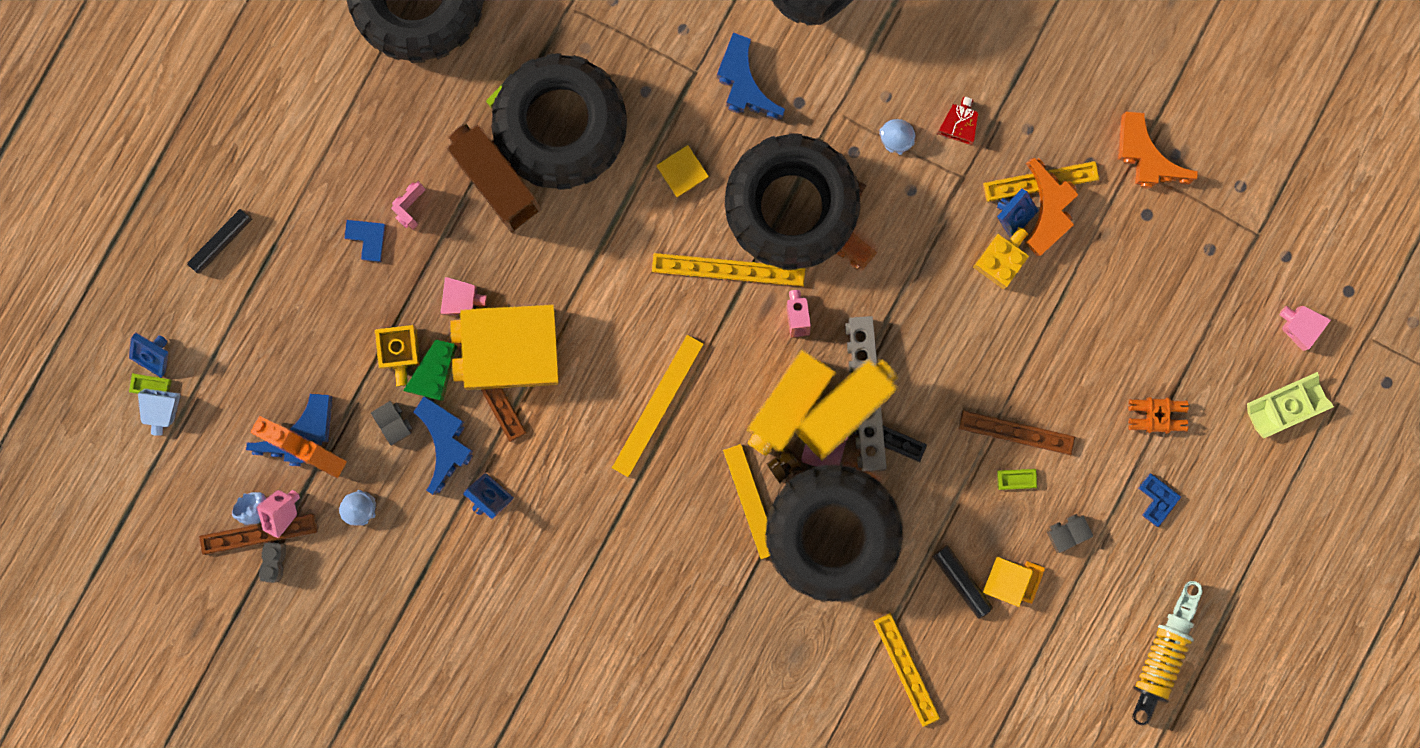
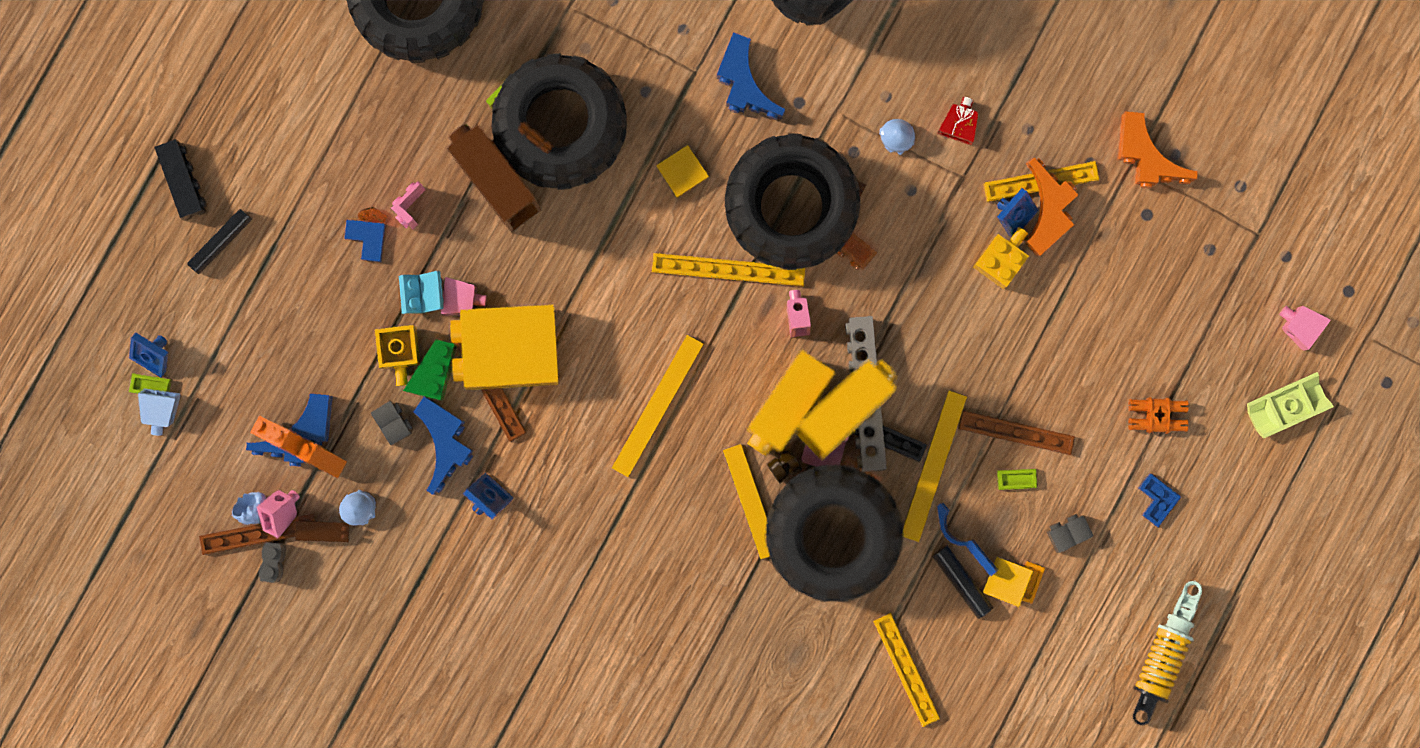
none -> black brick [154,139,207,221]
none -> reddish brown hinge [295,521,350,542]
none -> clear orange arm [358,207,388,223]
none -> medium azure bracket [399,271,444,314]
none -> reddish brown axle [518,122,553,153]
none -> yellow tile [903,391,967,542]
none -> blue piece [937,502,998,576]

